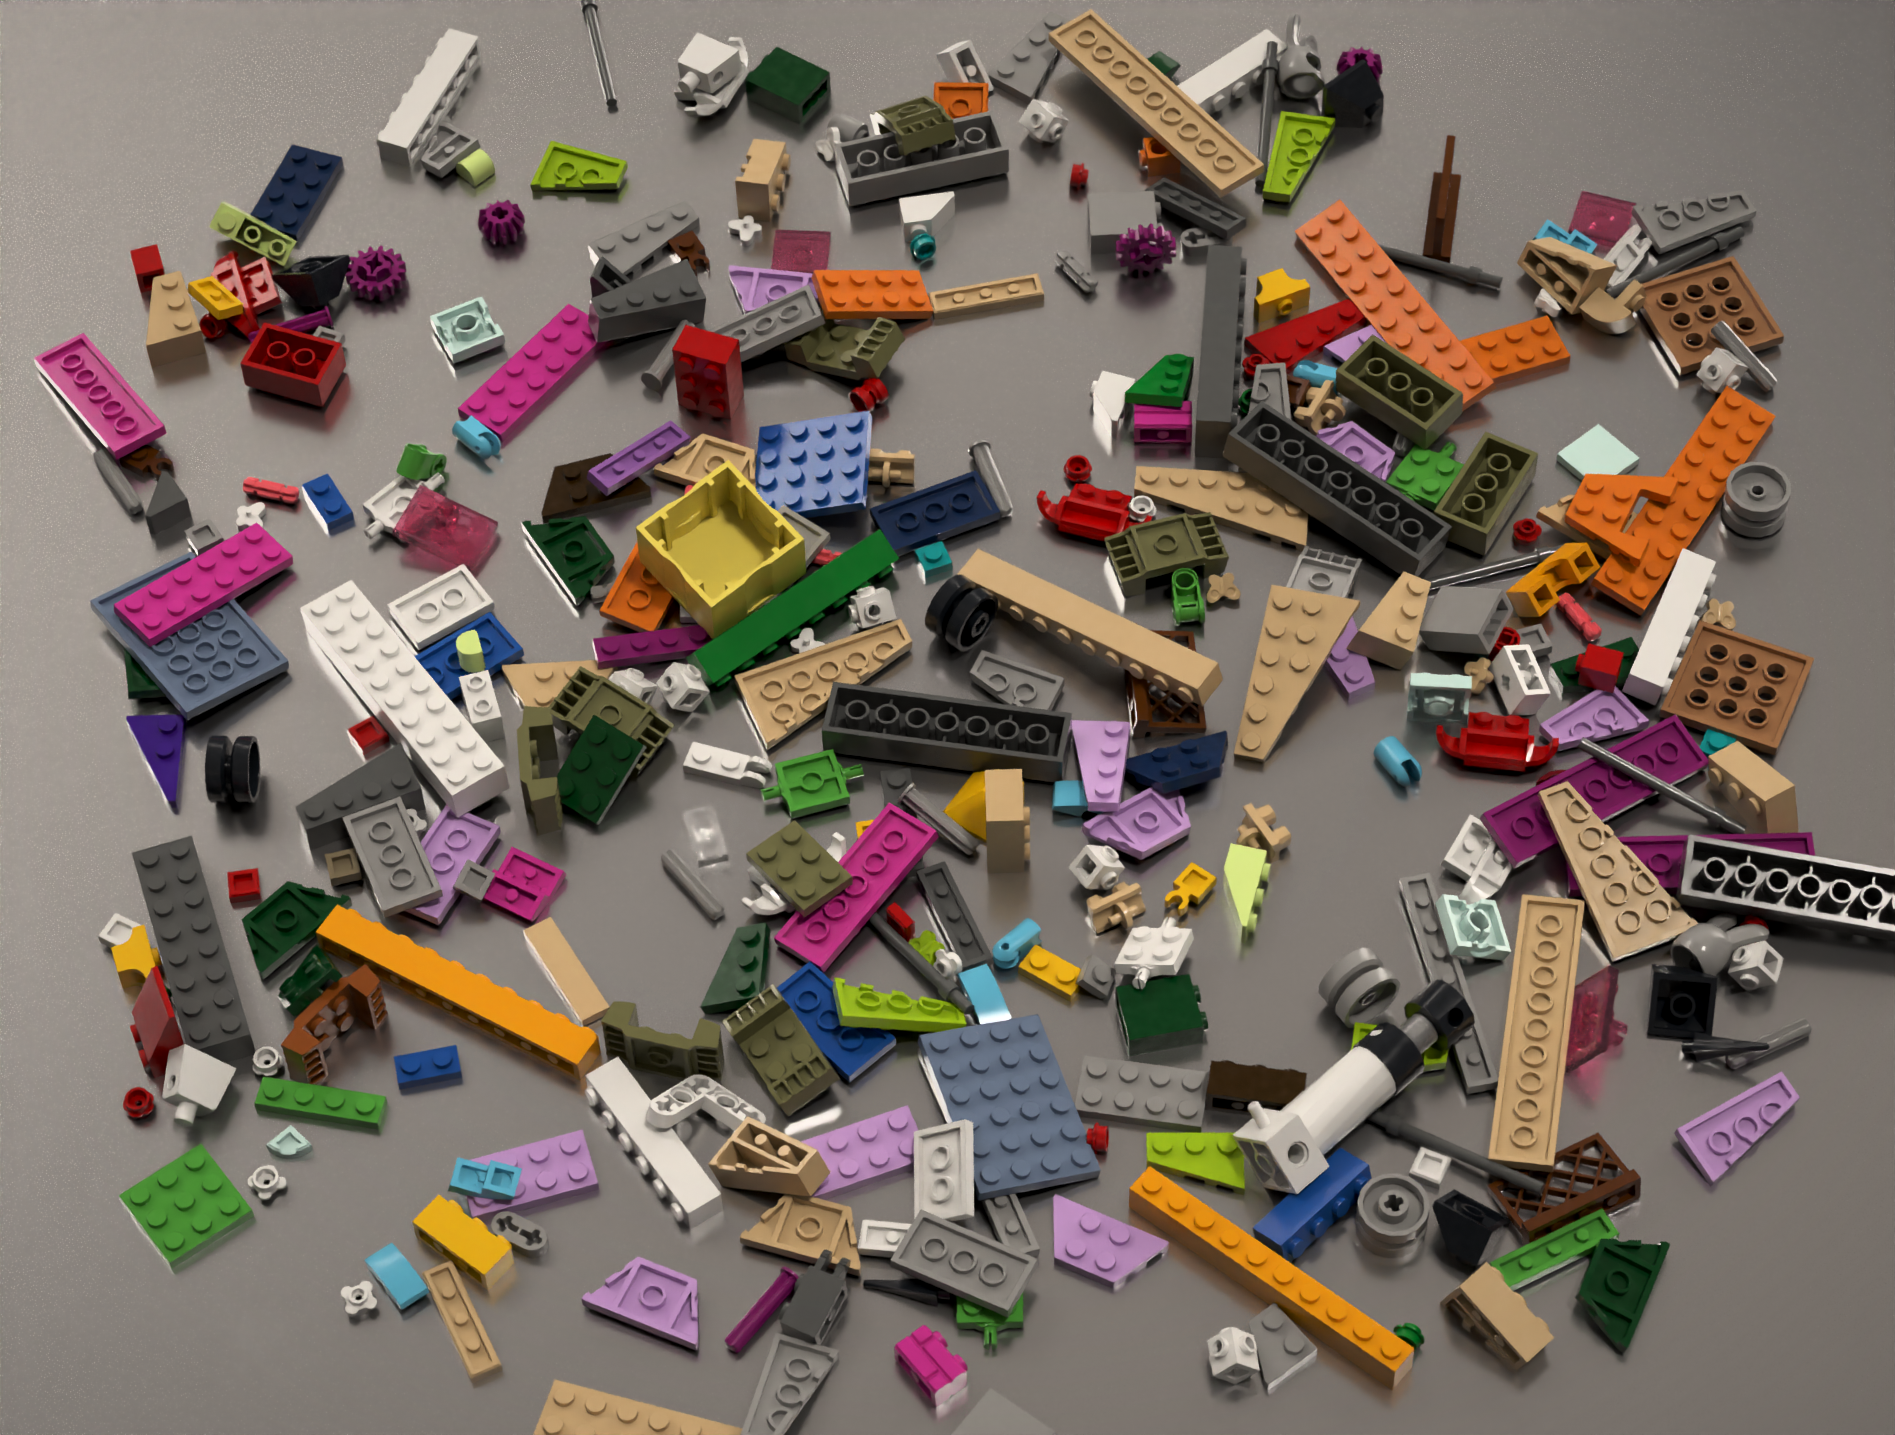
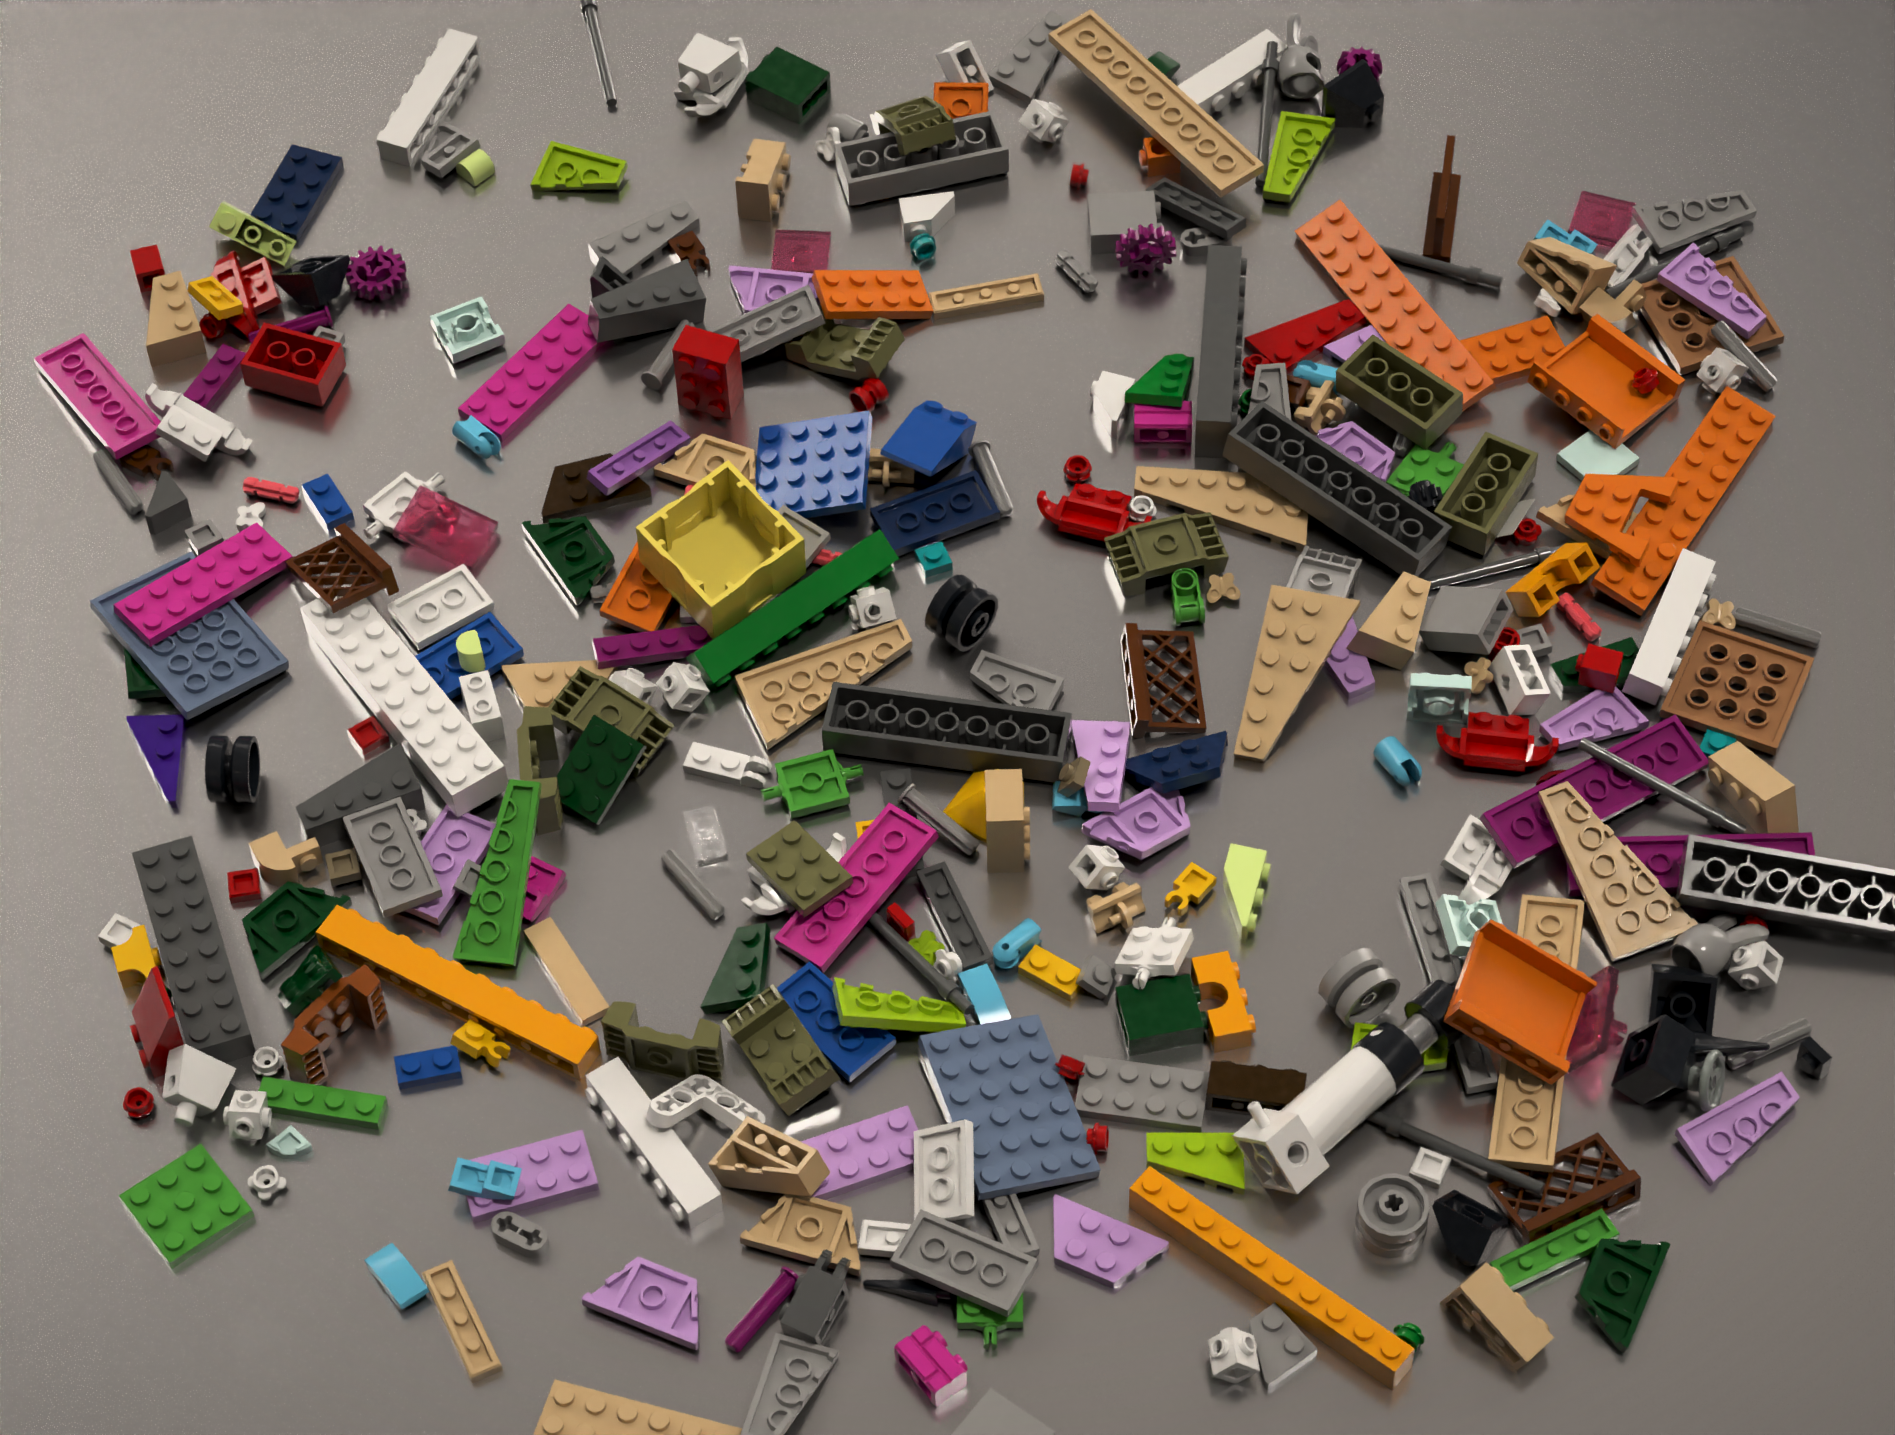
white plate [341,1281,377,1316] -> none
bright green piece [396,443,447,480] -> none
yellow brick [412,1195,514,1290] -> none
magenta gear [477,199,525,246] -> none
white piece [728,215,762,247] -> none
white piece [790,628,825,653] -> none
tan brick [957,549,1223,706] -> none
tan hips [1236,803,1291,863] -> none
blue brick [1252,1147,1372,1263] -> none
yellow brick [1253,268,1310,323] -> none
light grey wheel [1722,462,1791,537] -> none
none -> white plate [145,383,253,462]
none -> magenta plate [183,344,246,411]
none -> white brick [223,1090,272,1141]
none -> tan brick [248,831,324,887]
none -> reddish brown fence [285,523,399,613]
none -> yellow plate [450,1019,511,1067]
none -> bright green wing [453,779,542,967]
none -> blue slope [880,401,977,477]
none -> red plate [1055,1054,1085,1080]
none -> dark tan plate [1058,756,1090,797]
none -> light orange arch [1191,951,1256,1053]
none -> black gear [1407,480,1443,514]
none -> orange panel [1443,919,1598,1085]
none -> white sticker [1496,498,1535,538]
none -> orange panel [1527,314,1685,449]
none -> black piece [1611,1014,1725,1113]
none -> red plate [1632,368,1660,394]
none -> lavender wing [1657,242,1766,339]
none -> light grey axle [1734,607,1821,648]
none -> black plate [1796,1036,1832,1081]

